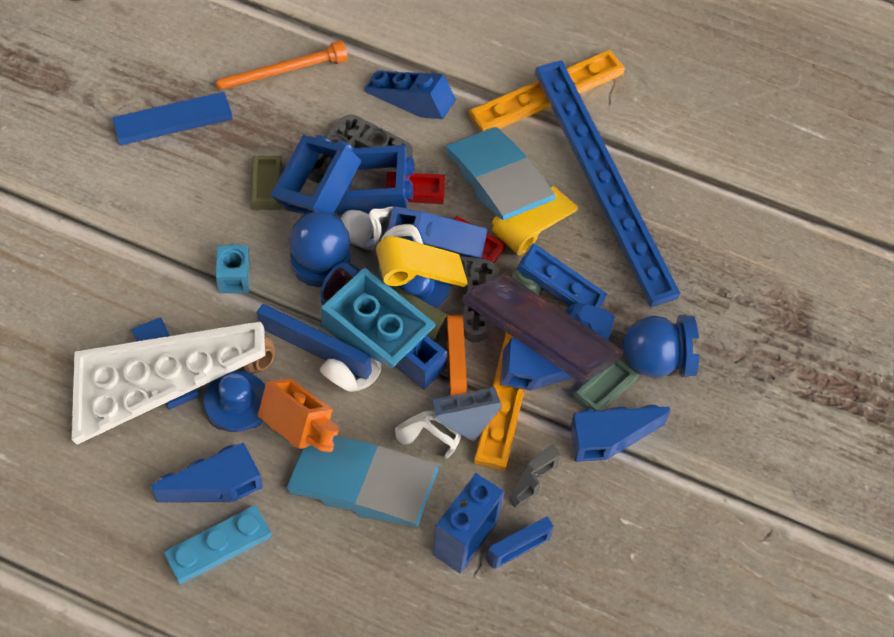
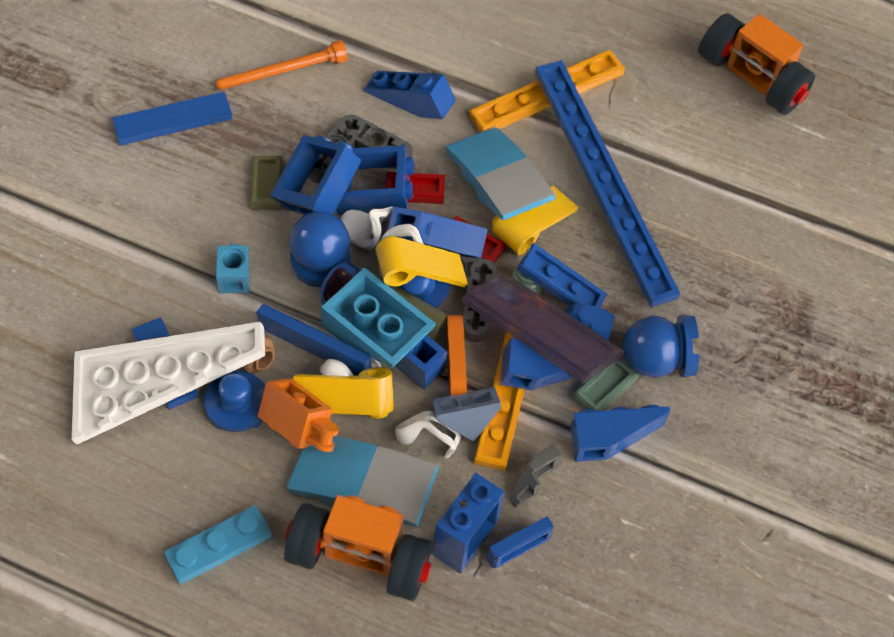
blue slope [151,442,263,502] -> none
none -> brick [284,495,432,601]
none -> yellow door [293,367,394,419]
none -> brick [698,13,815,115]

